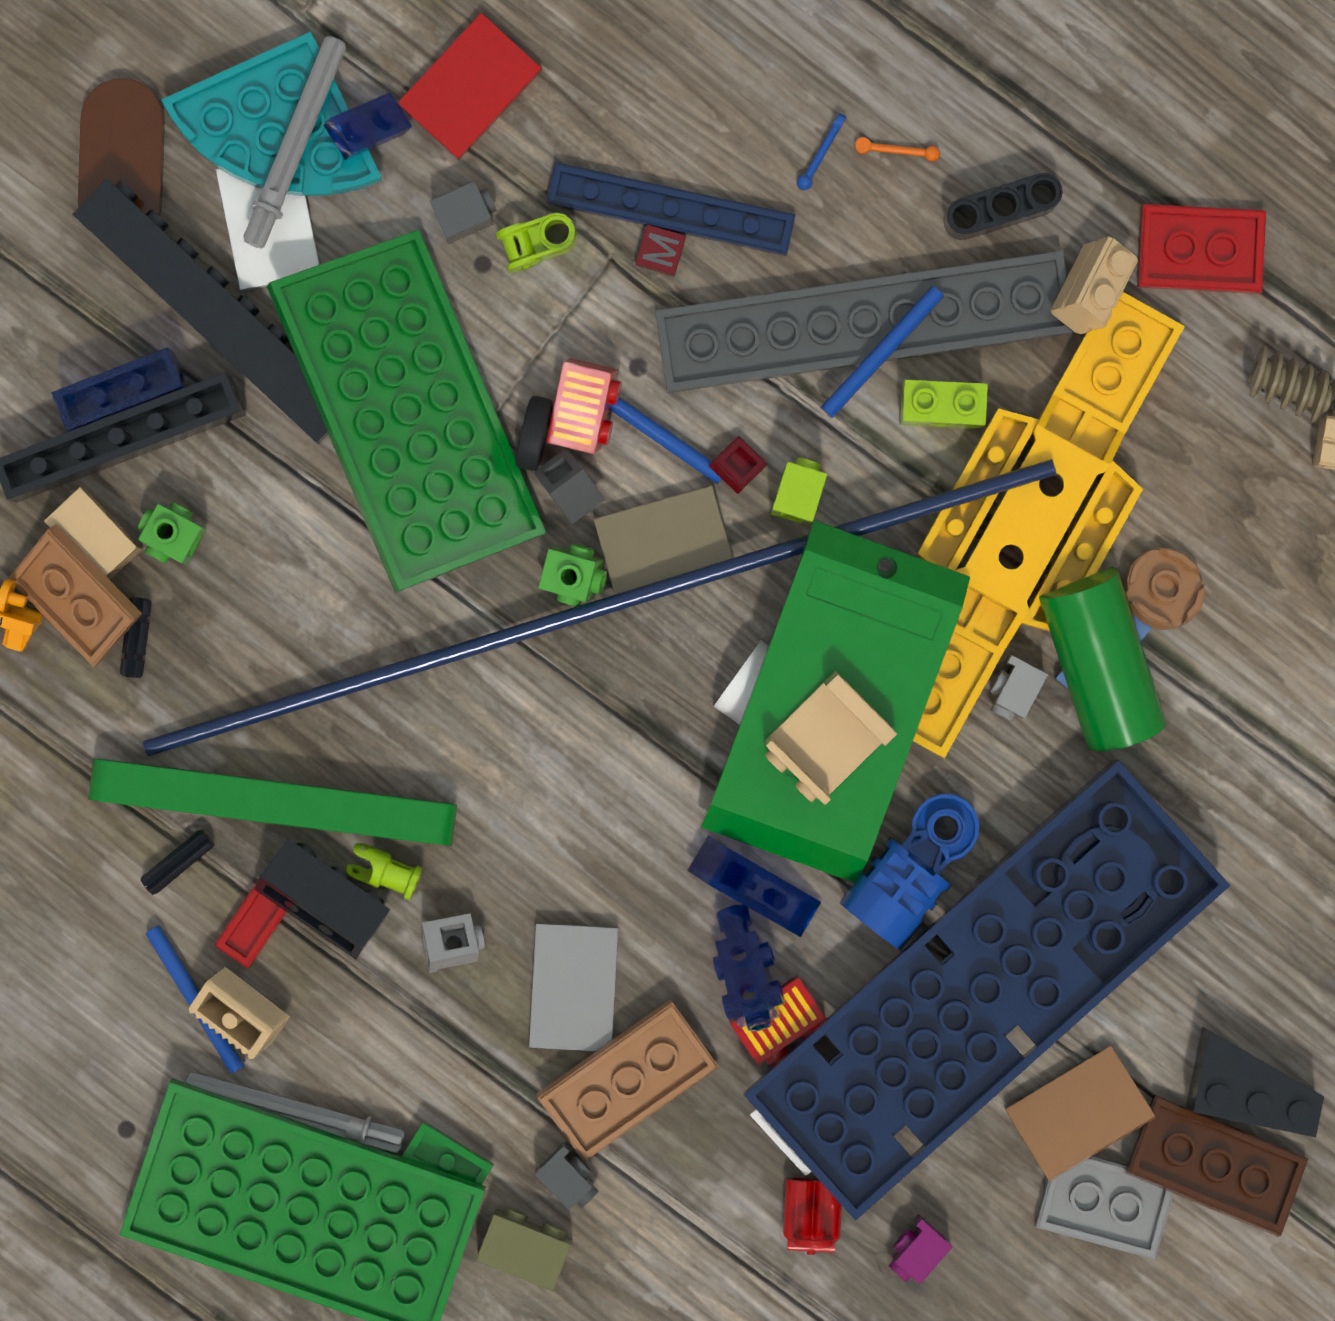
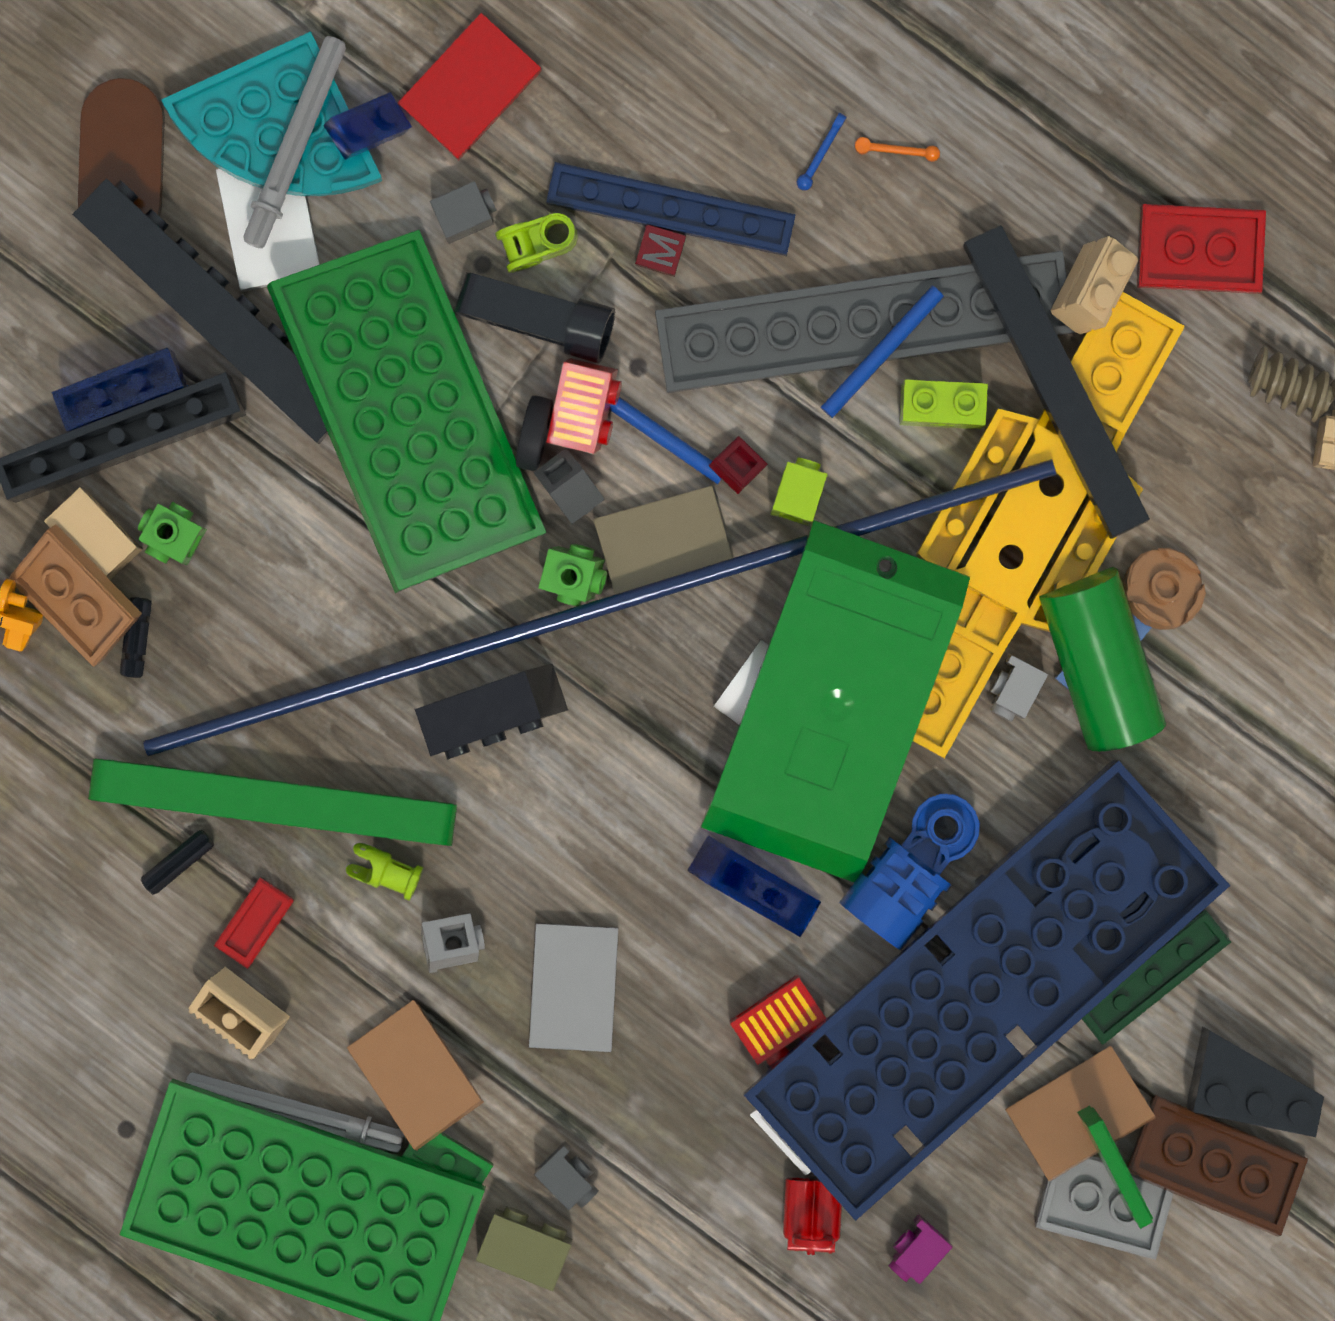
blue bar [145,925,245,1074] -> none
black brick [254,839,390,960] -> none
medium nougat tile [536,999,719,1162] -> none
clear blue brick [713,905,785,1032] -> none
tan panel [764,670,897,805] -> none
black beam [943,173,1063,240] -> none
none -> medium nougat tile [347,1000,484,1150]
none -> black wedge [415,664,568,760]
none -> black beam [454,272,616,364]
none -> black tile [963,225,1150,539]
none -> green tile [1077,1105,1153,1229]
none -> dark green tile [1082,909,1231,1045]

